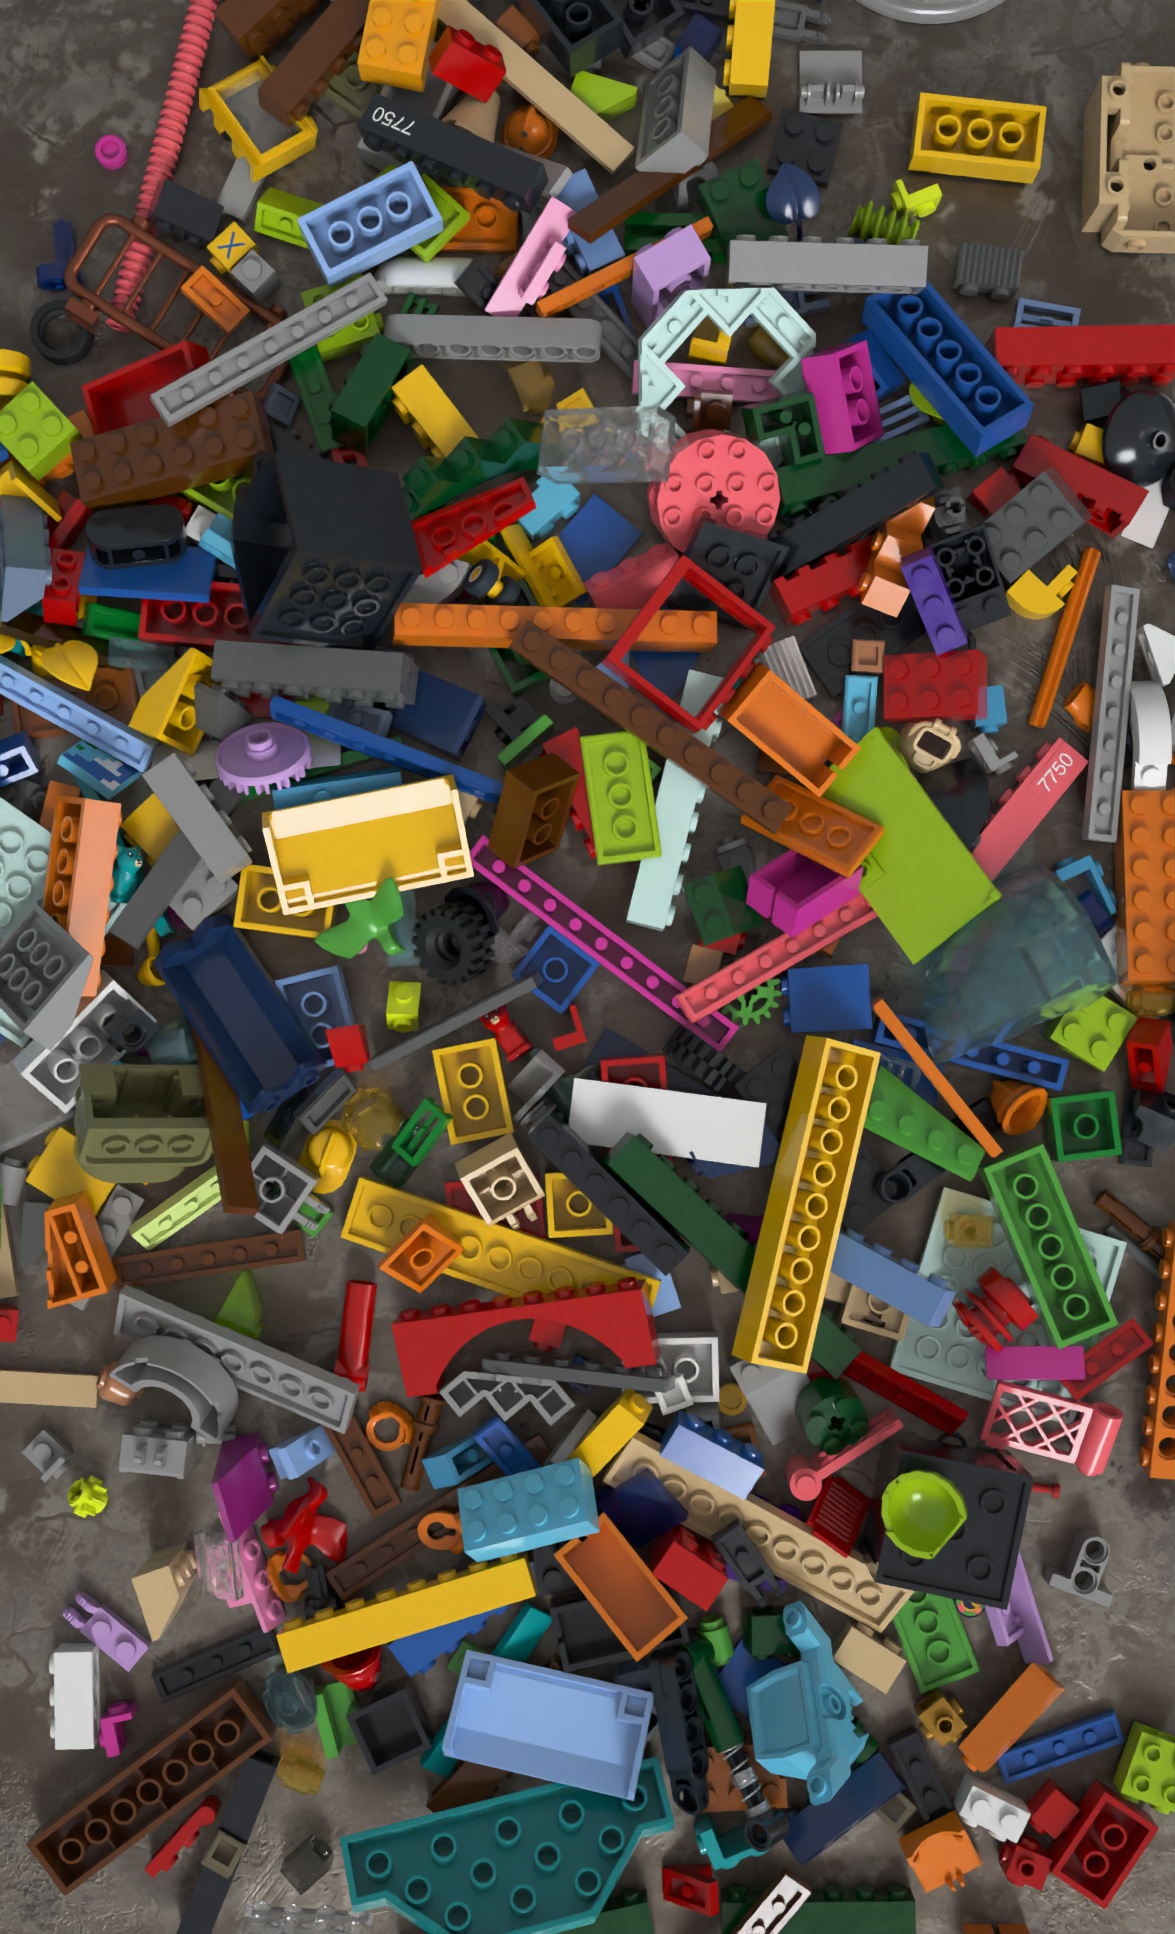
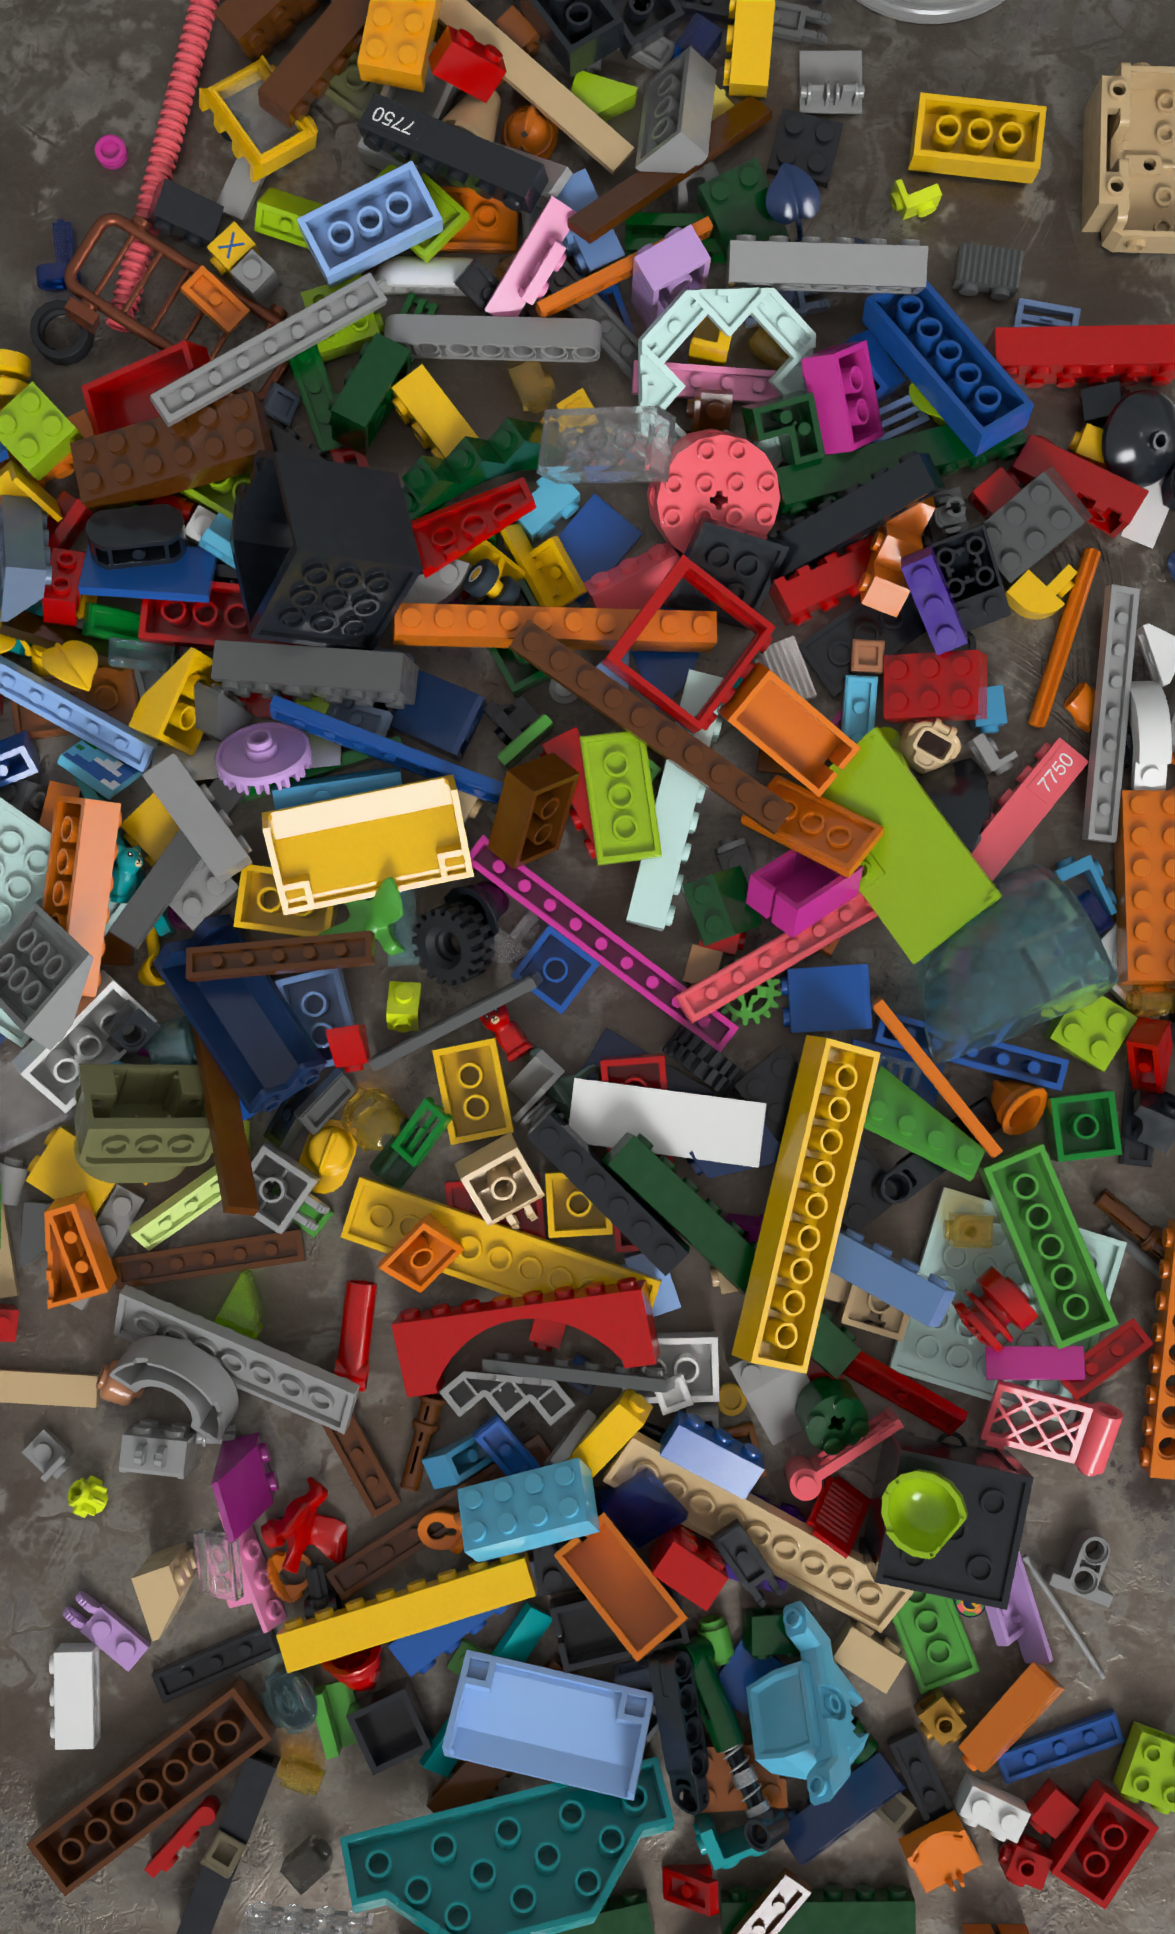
dark pink bracket [99,1701,138,1758] -> none
light blue brick [268,1424,336,1480] -> none
orange piece [366,1401,415,1451] -> none
red panel [552,1005,587,1051] -> none
lime piece [848,200,920,245] -> none
red piece [1031,1483,1060,1499] -> none
none -> reddish brown plate [186,931,375,982]
none -> light grey piece [1022,1554,1106,1680]

